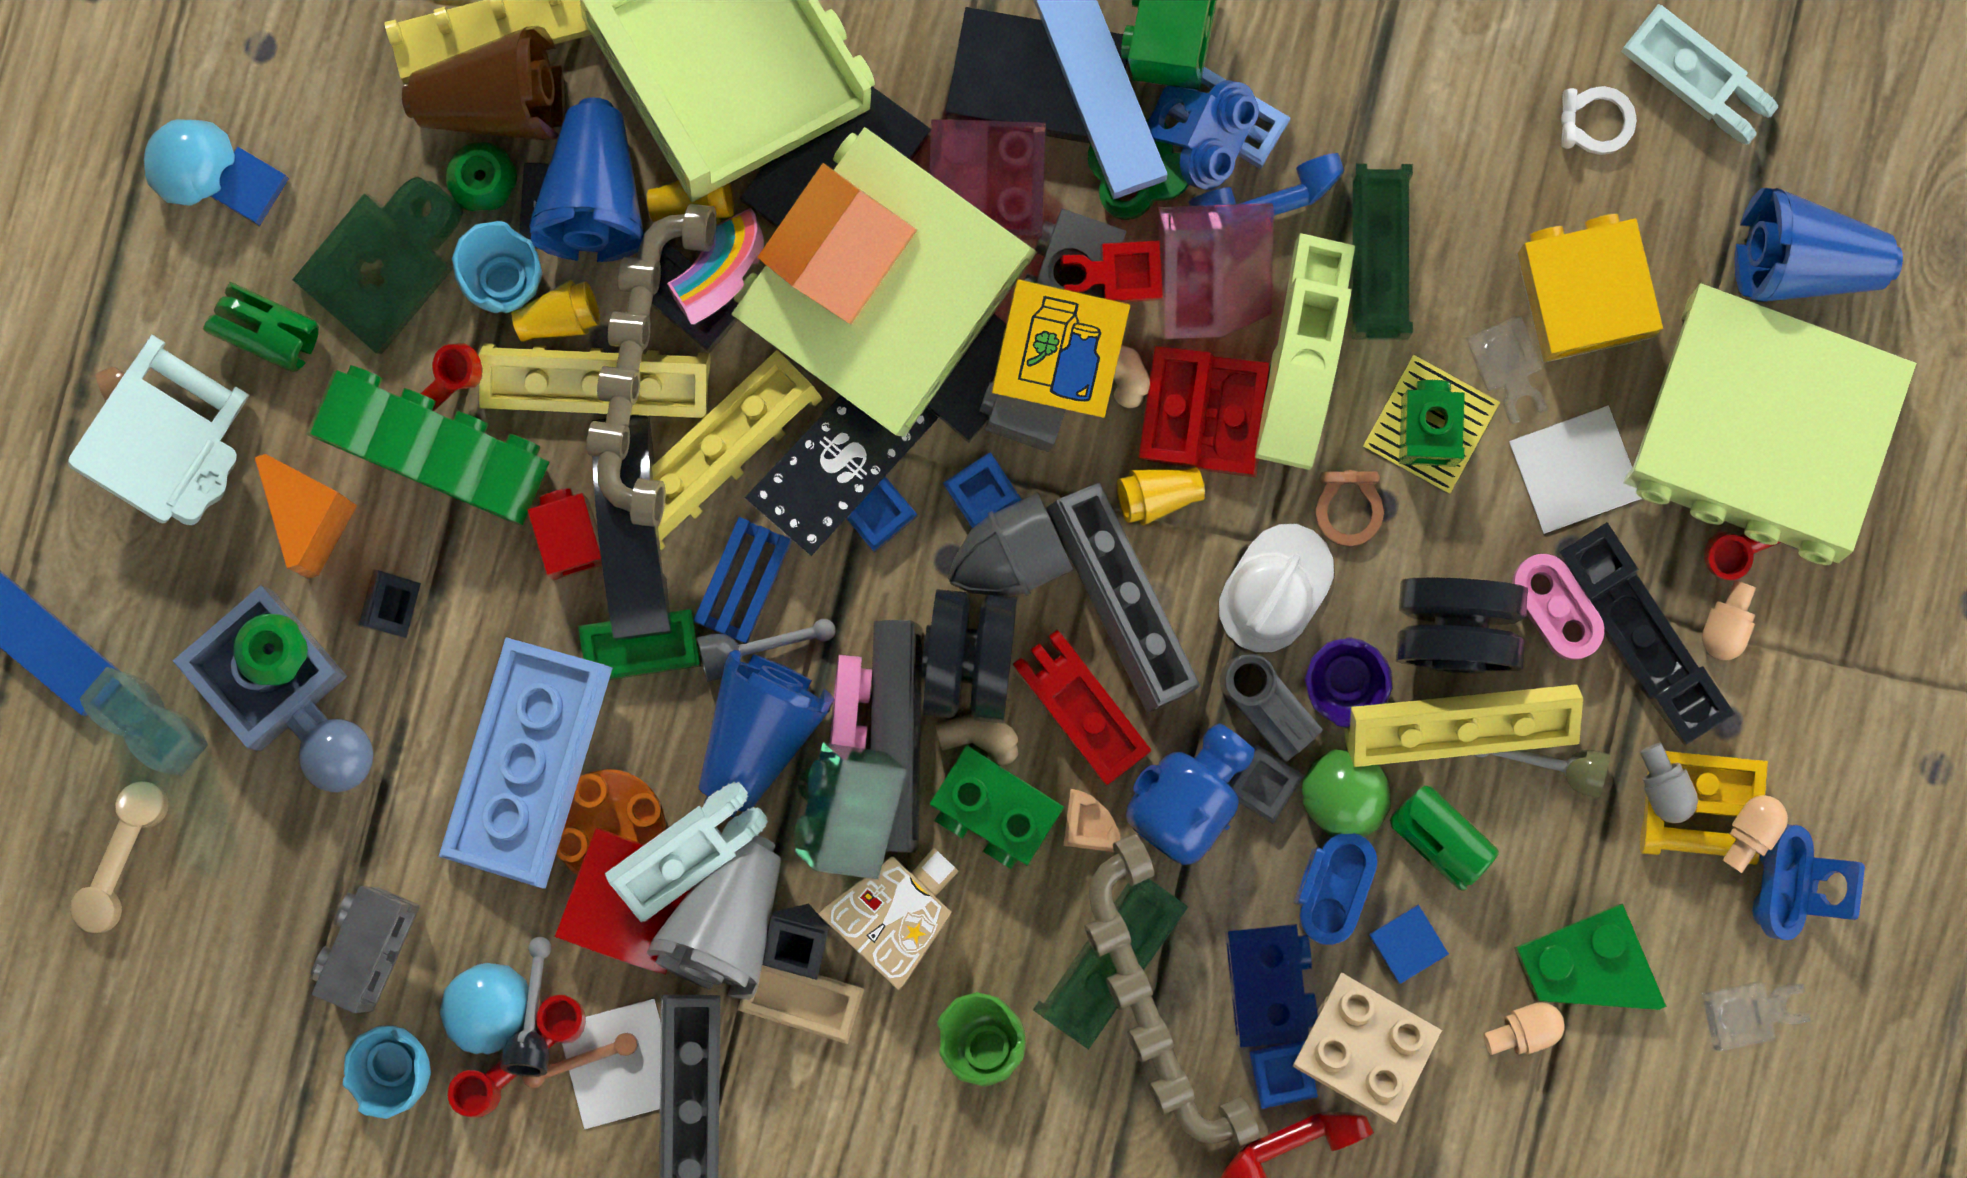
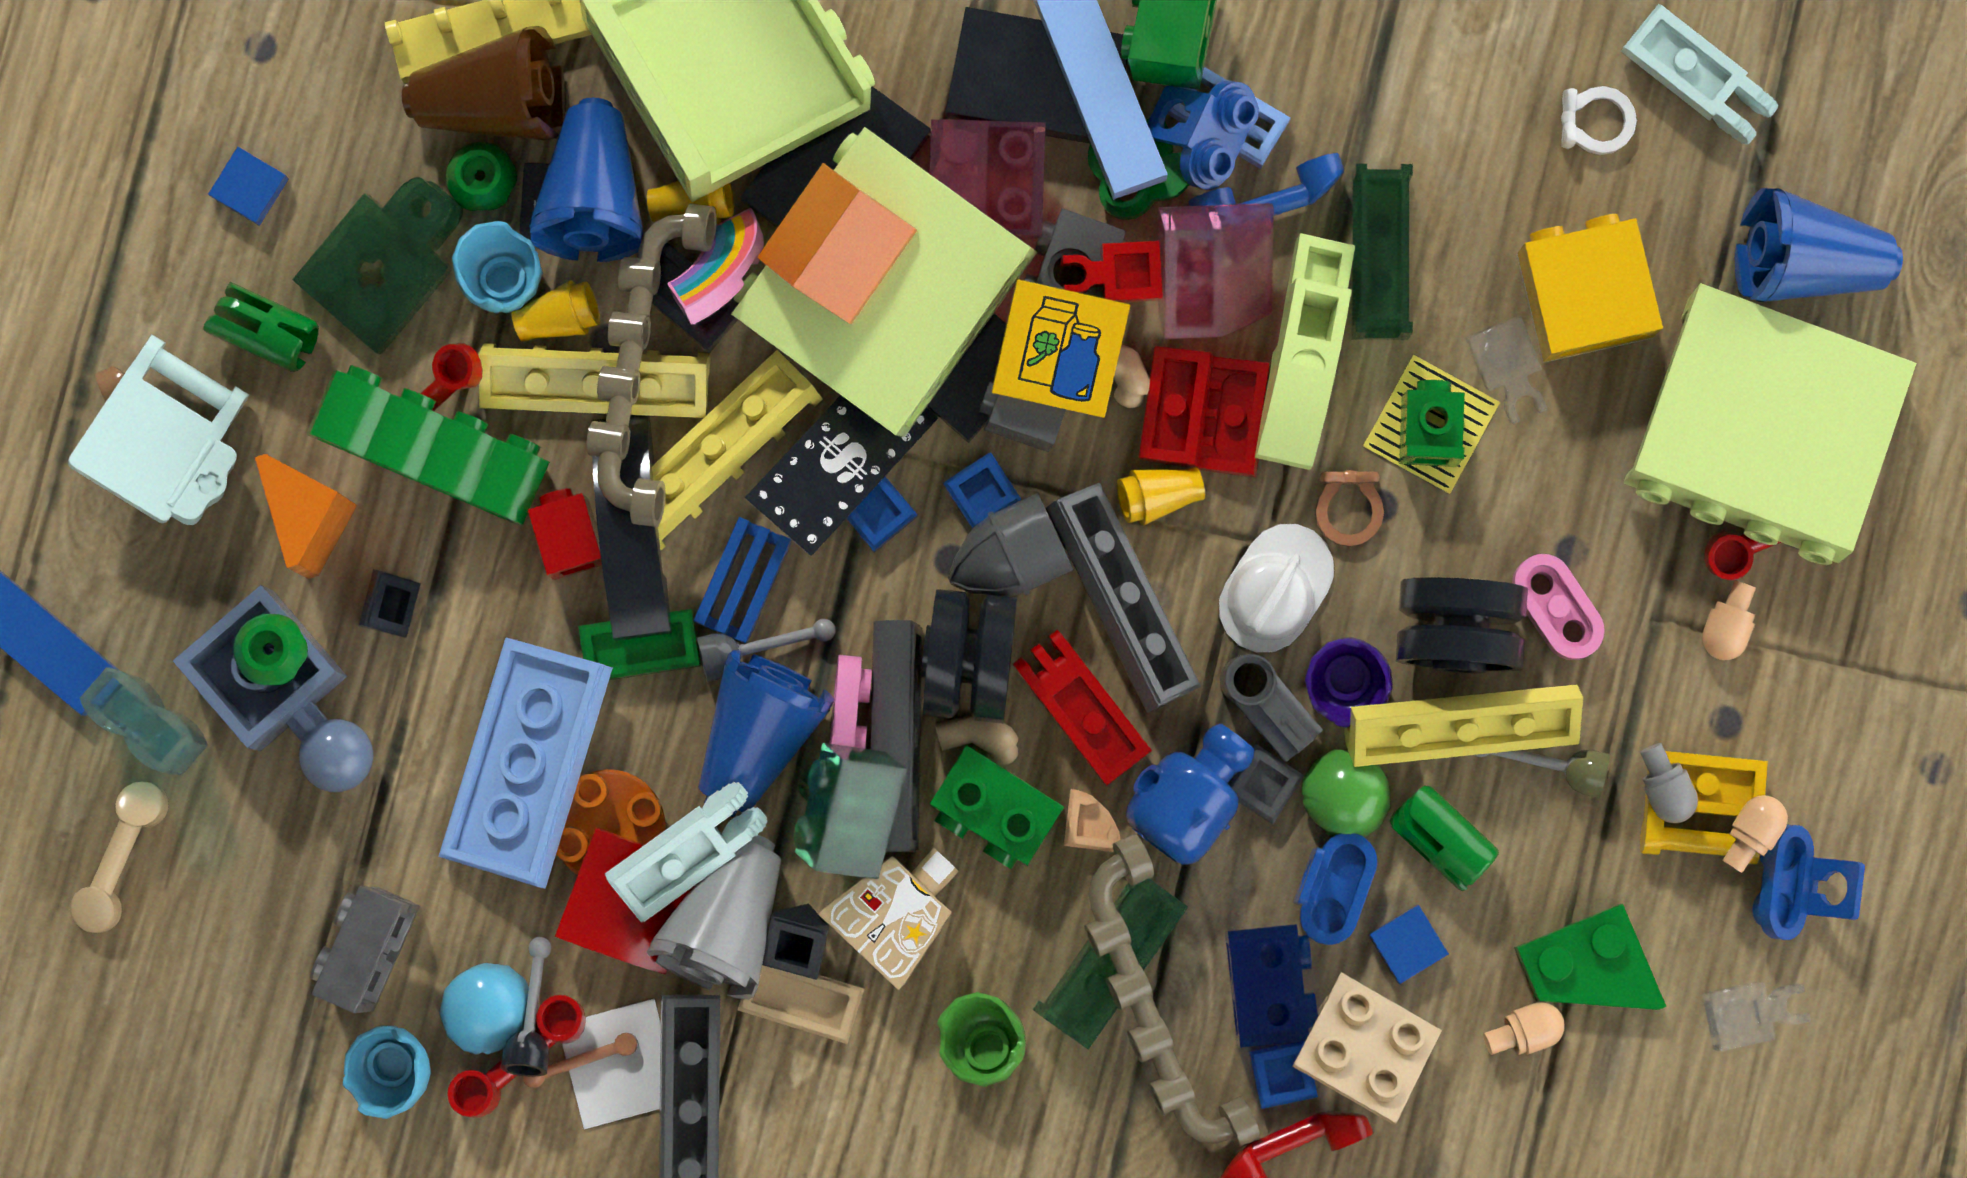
medium azure hair [144,119,235,206] -> none
white sticker [1509,405,1642,534] -> none
black slope [1558,522,1735,746] -> none

